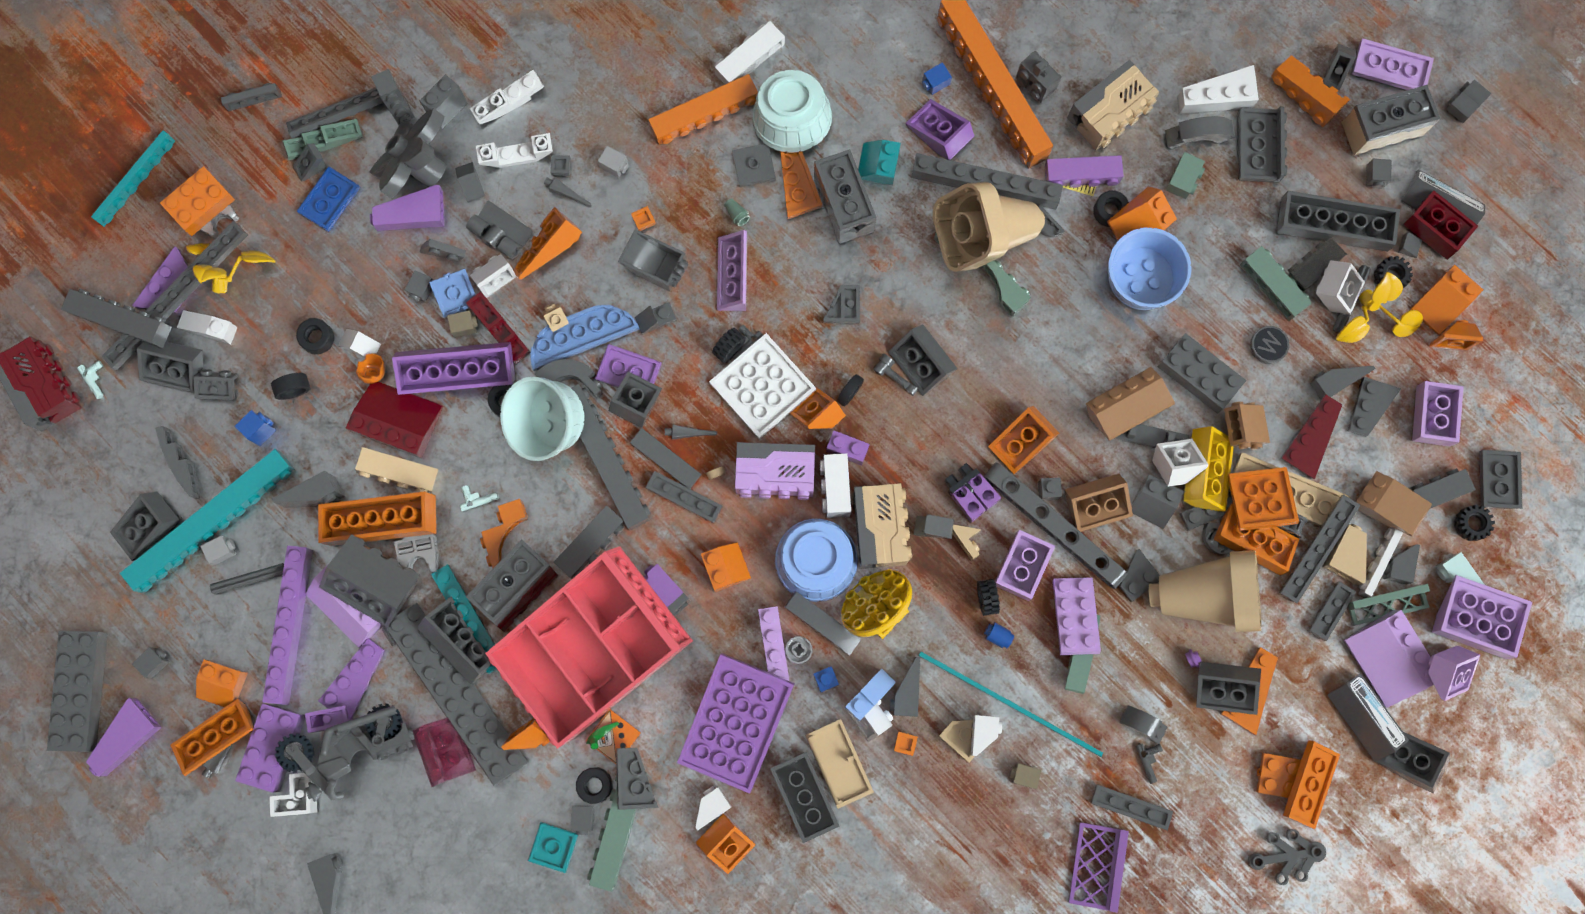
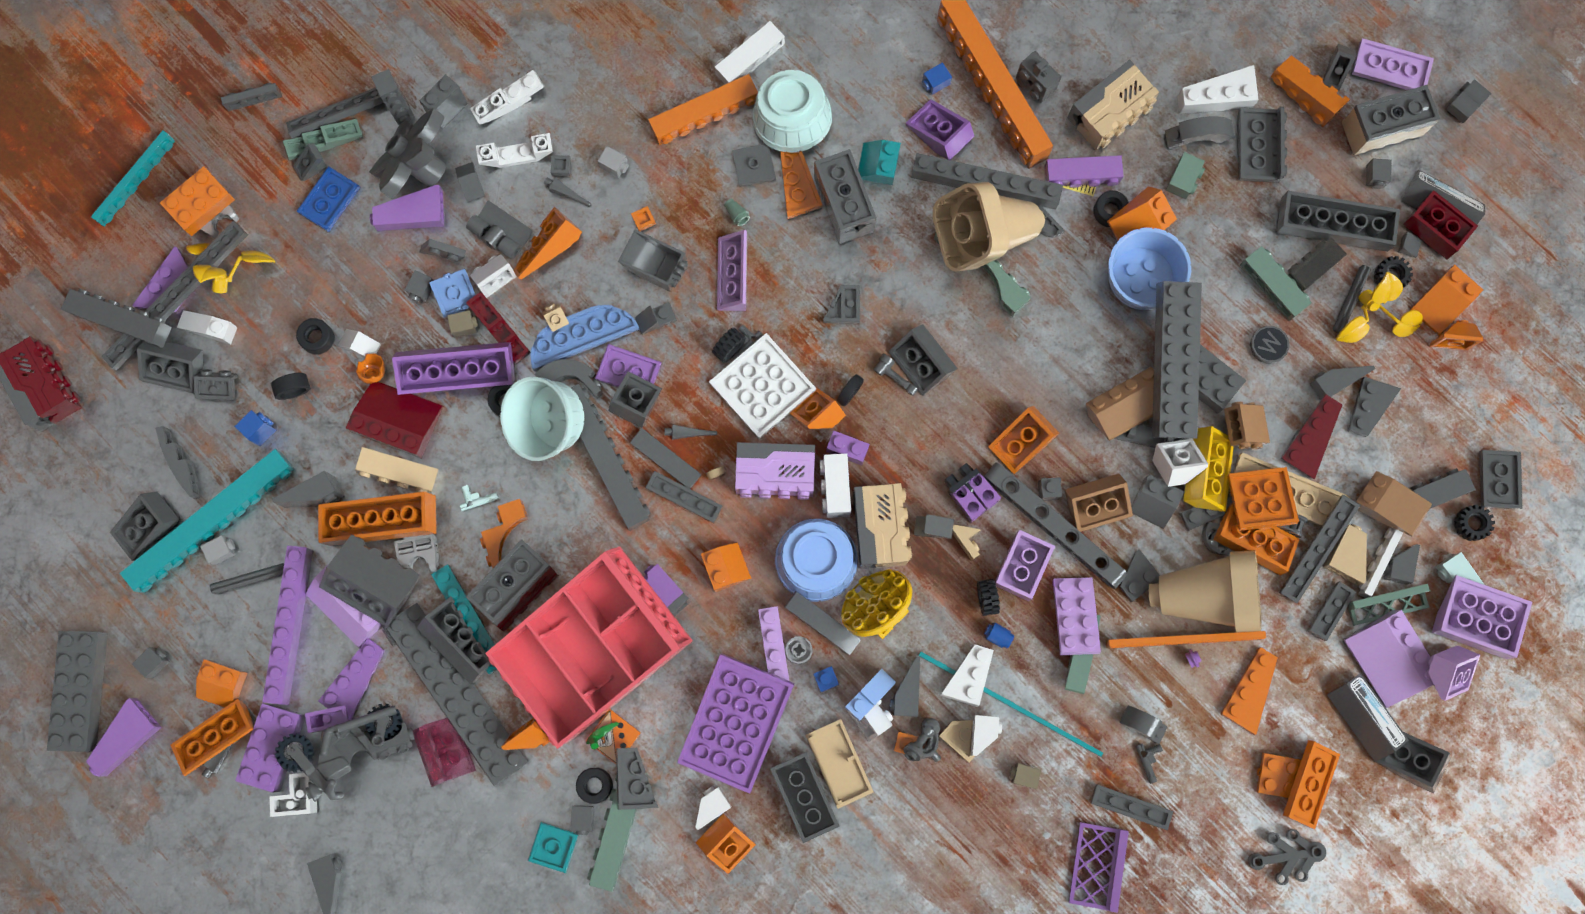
light aqua hose [77,360,104,399] -> none
dark grey brick [553,505,625,579] -> none
dark grey slope [1196,662,1261,715] -> none
white brick [1316,260,1365,315] -> none
lavender brick [1412,381,1464,447] -> none
none -> dark grey piece [903,718,941,762]
none -> white wing [940,645,994,707]
none -> orange tile [1105,631,1266,649]
none -> dark grey brick [1152,281,1202,439]

